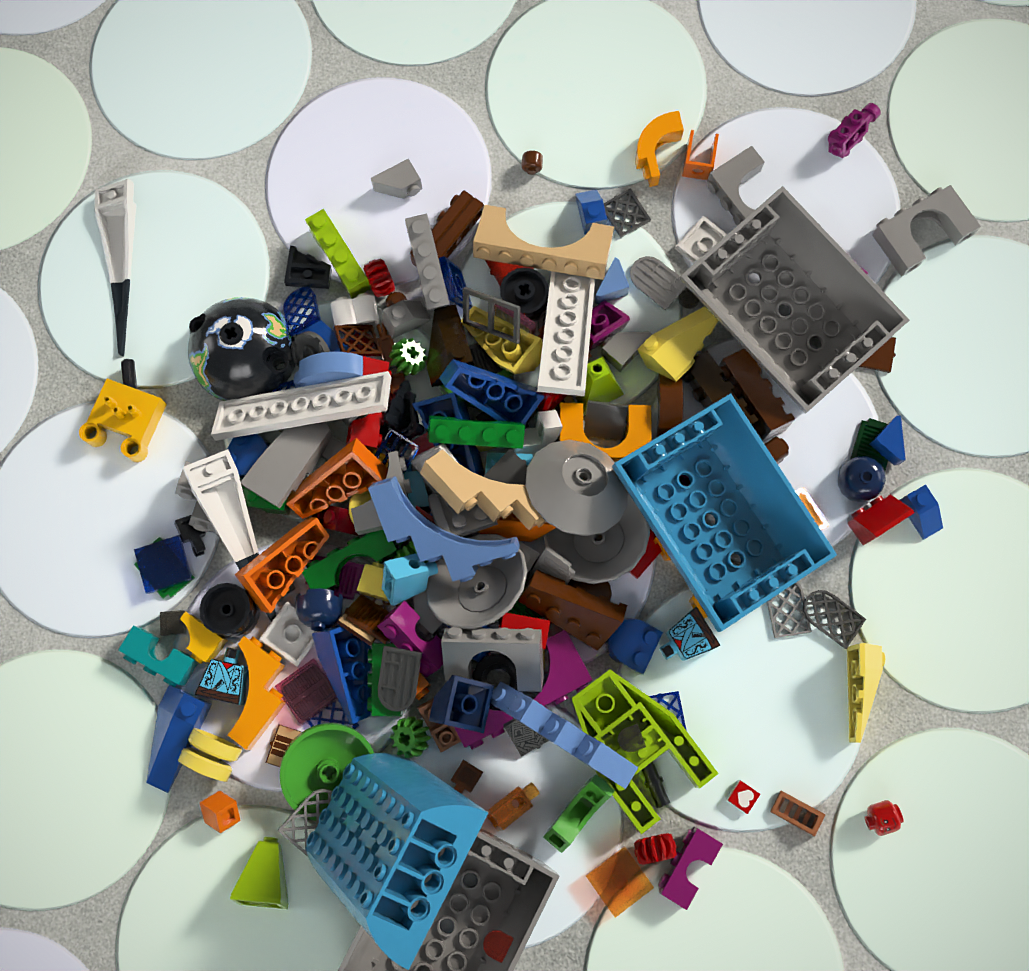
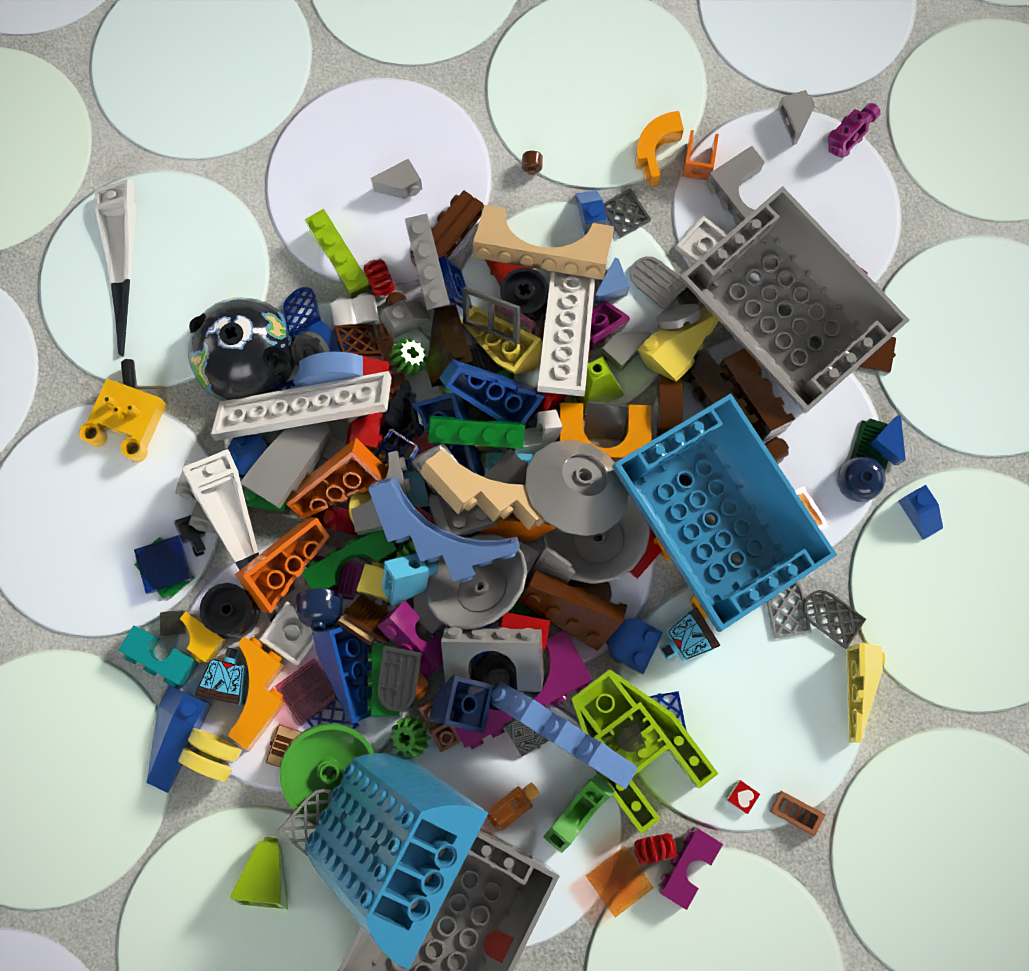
orange panel [199,791,241,833] -> none
black wing [284,245,332,289] -> none
reddish brown plate [450,759,483,794] -> none
black pin [642,761,671,808] -> none
red slope [847,494,915,545] -> none
red head [864,800,904,836] -> none
light grey arch [872,185,981,277] -> none
none -> light grey tile [656,304,701,330]
none -> light grey slope [778,90,814,145]

